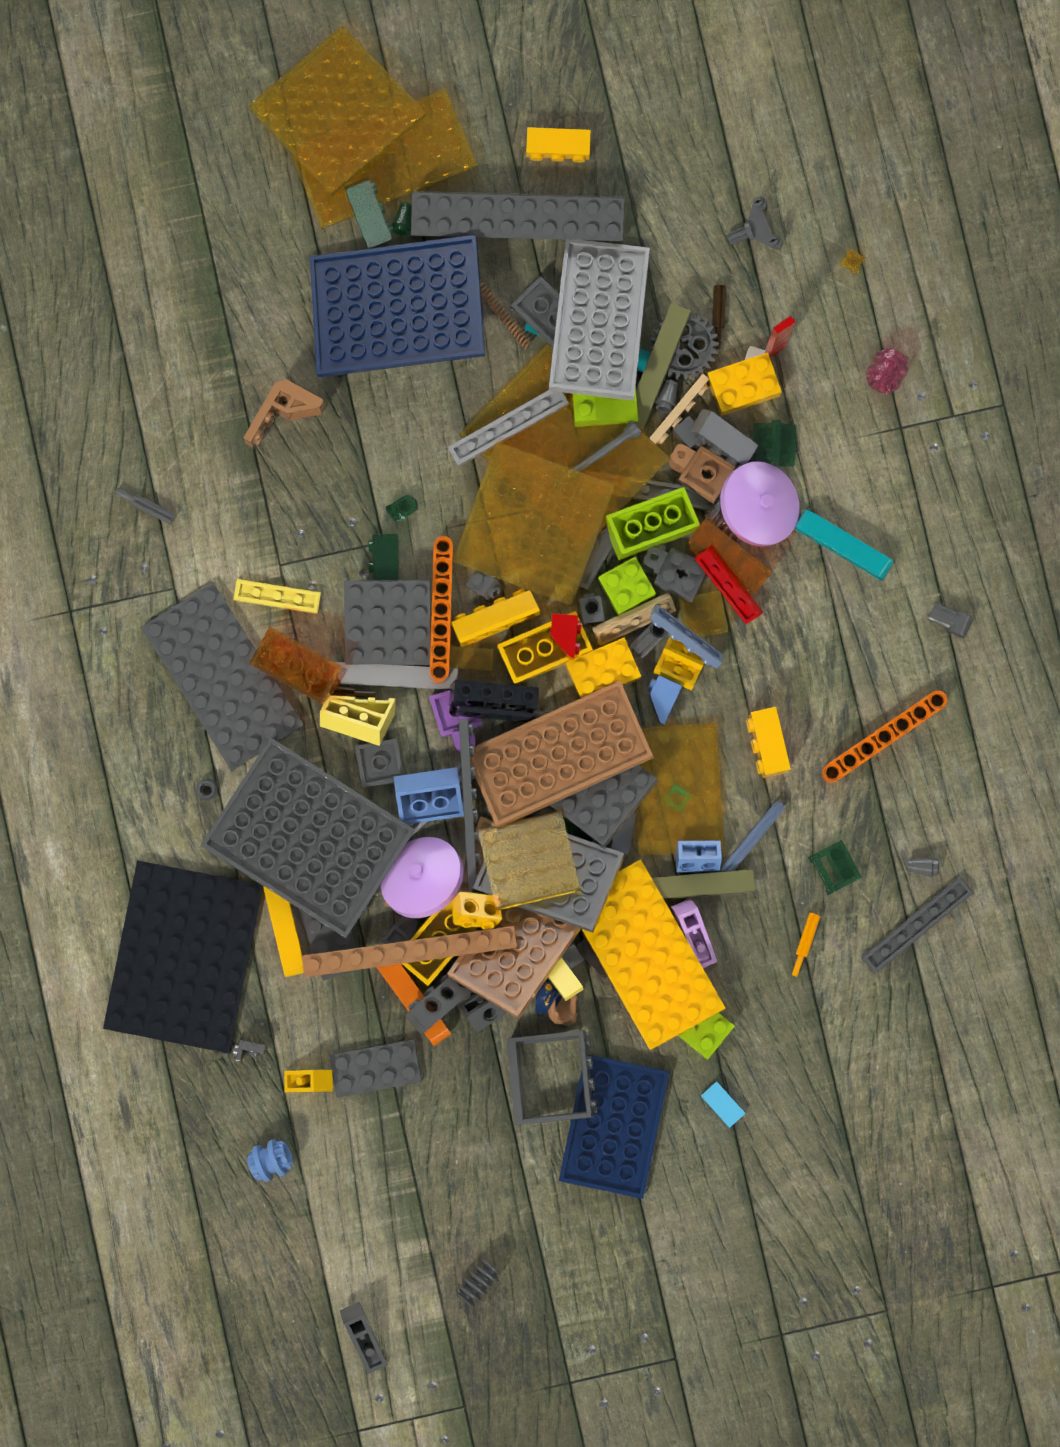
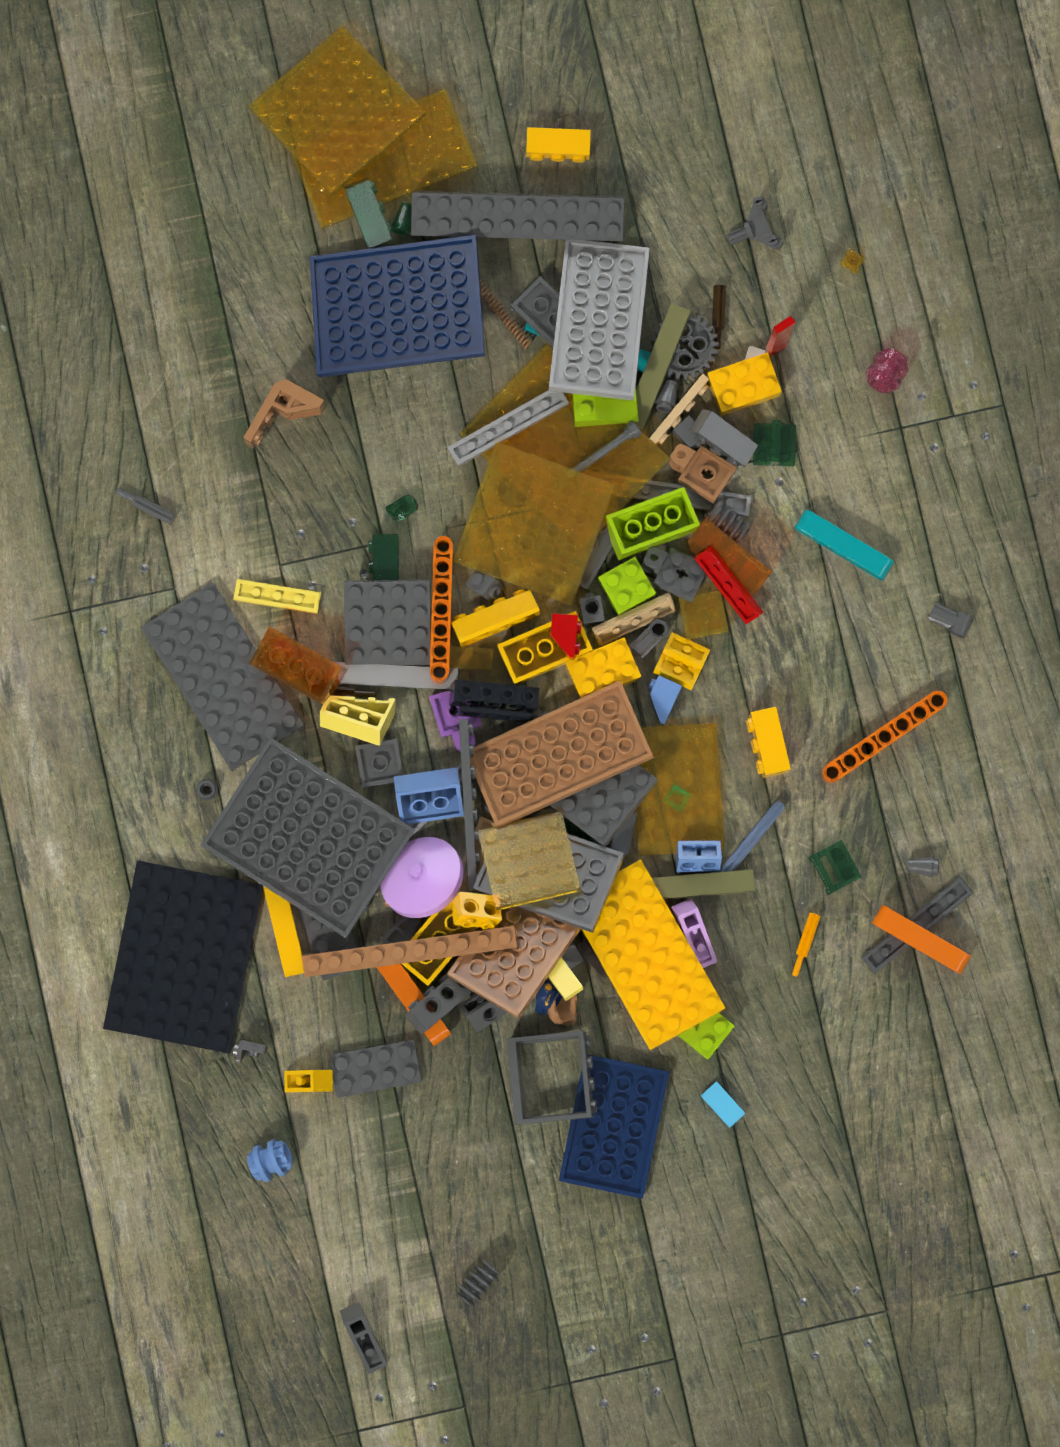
sand blue plate [650,604,723,669] -> none
lavender dish [720,462,799,547] -> none
none -> orange beam [872,905,971,974]

